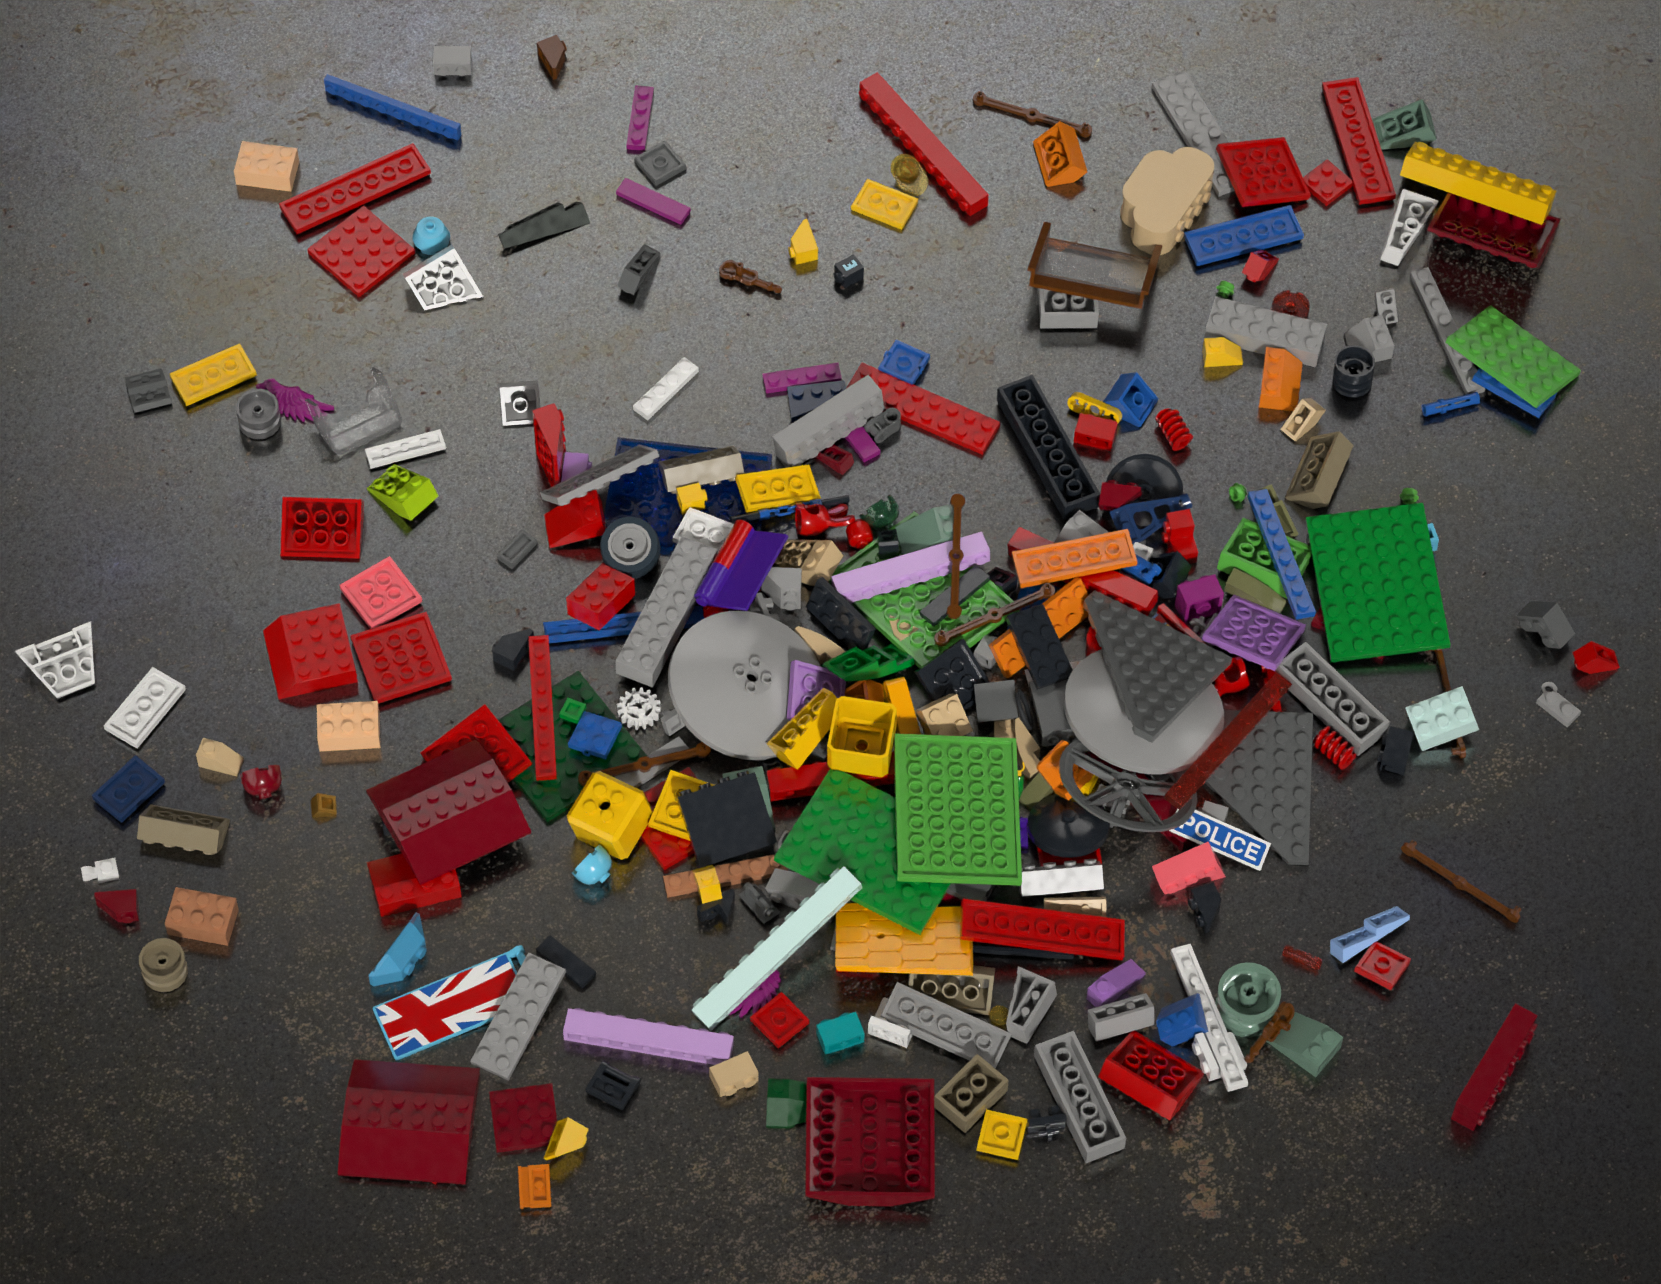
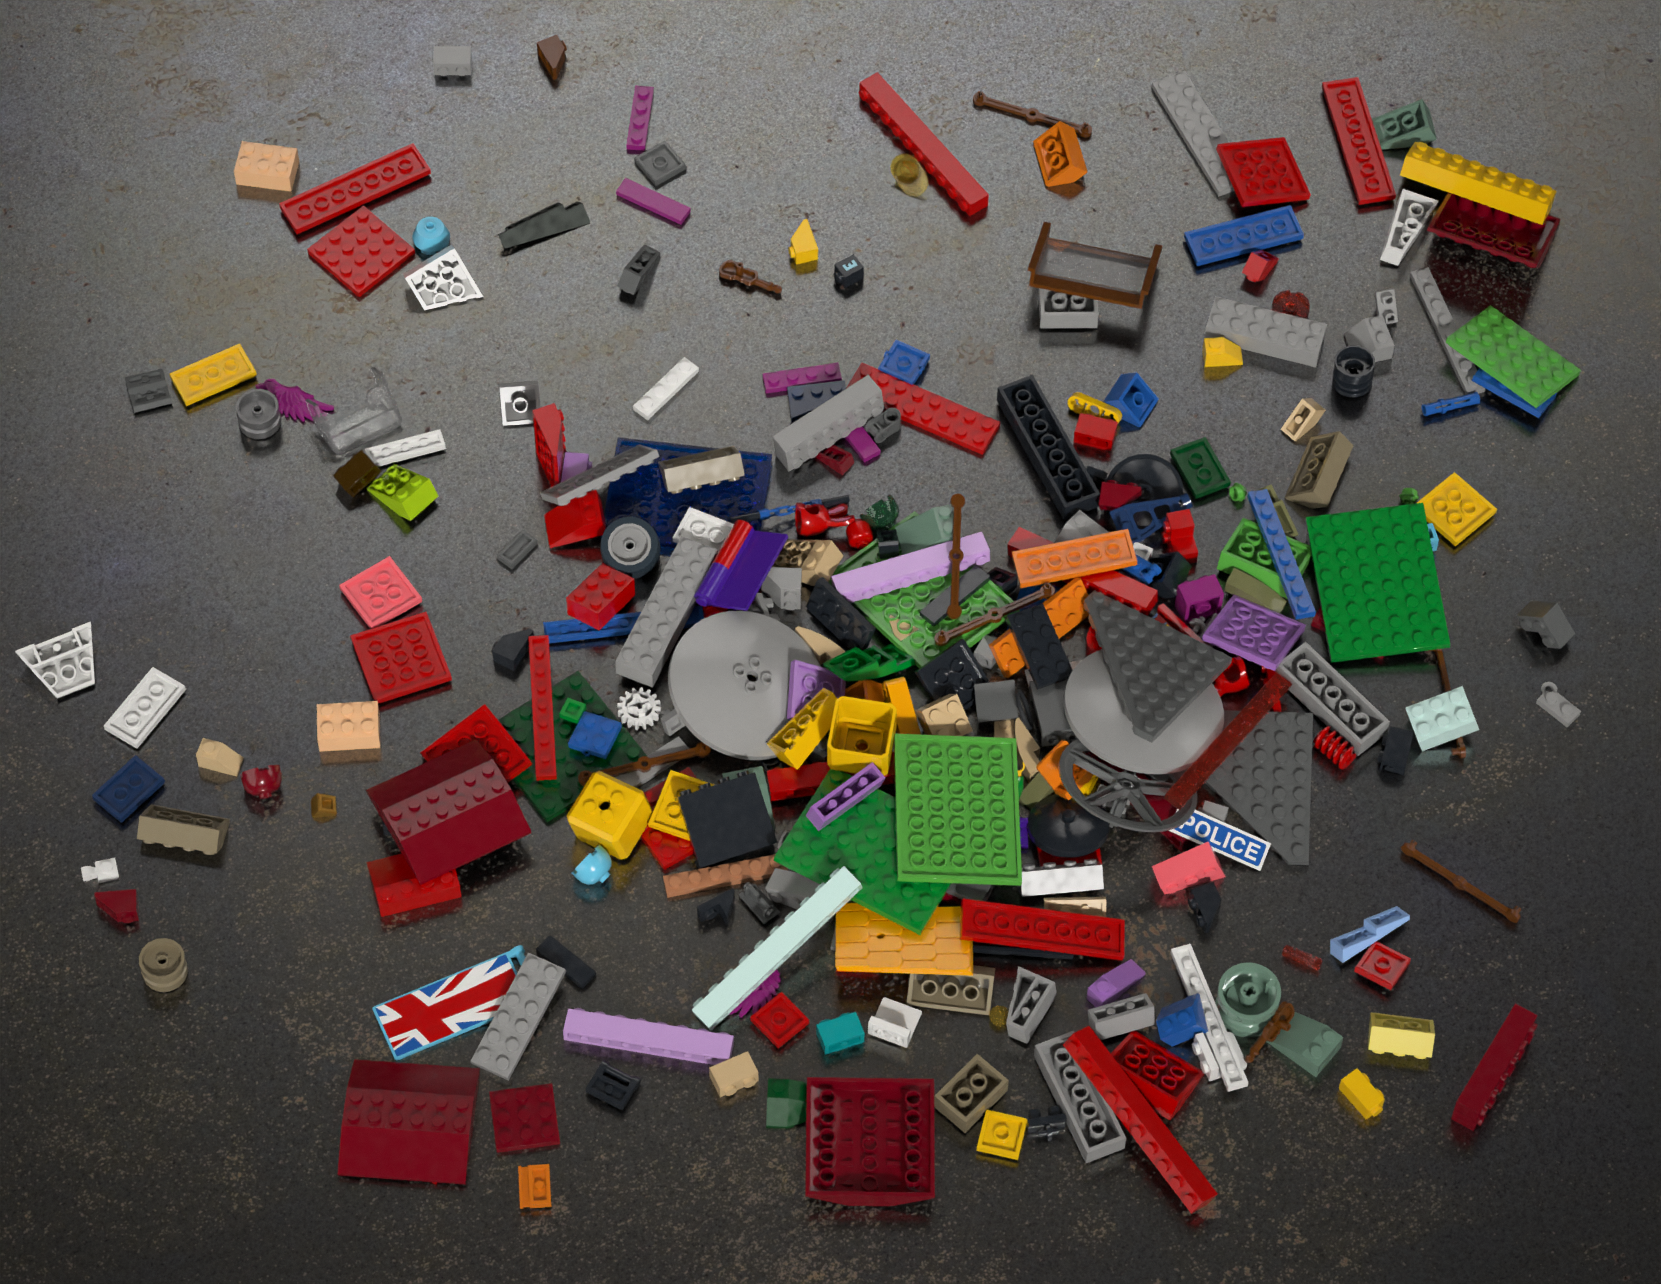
nougat brick [165,887,239,946] -> none
red slope [263,603,358,699] -> none
red slope [280,497,364,559] -> none
blue plate [324,74,462,140] -> none
dark azure wedge [369,912,427,986] -> none
yellow slope [544,1117,588,1160] -> none
yellow brick [676,483,707,515] -> none
yellow slope [692,865,722,904] -> none
yellow plate [735,464,821,513] -> none
yellow tile [851,179,918,230] -> none
light grey plate [880,982,1012,1069] -> none
tan brick [1120,147,1214,255] -> none
red piece [1155,408,1193,451] -> none
bright green plate [1216,281,1235,297] -> none
orange slope [1259,347,1303,412] -> none
red plate [1303,159,1353,206] -> none
red slope [1573,641,1620,674] -> none
none -> dark brown brick [332,449,382,497]
none -> medium lavender brick [806,762,885,831]
none -> red brick [1063,1026,1218,1214]
none -> black plate [1086,466,1108,483]
none -> dark green plate [1170,437,1231,499]
none -> yellow brick [1339,1069,1385,1119]
none -> light yellow slope [1368,1012,1435,1059]
none -> yellow plate [1417,472,1497,546]

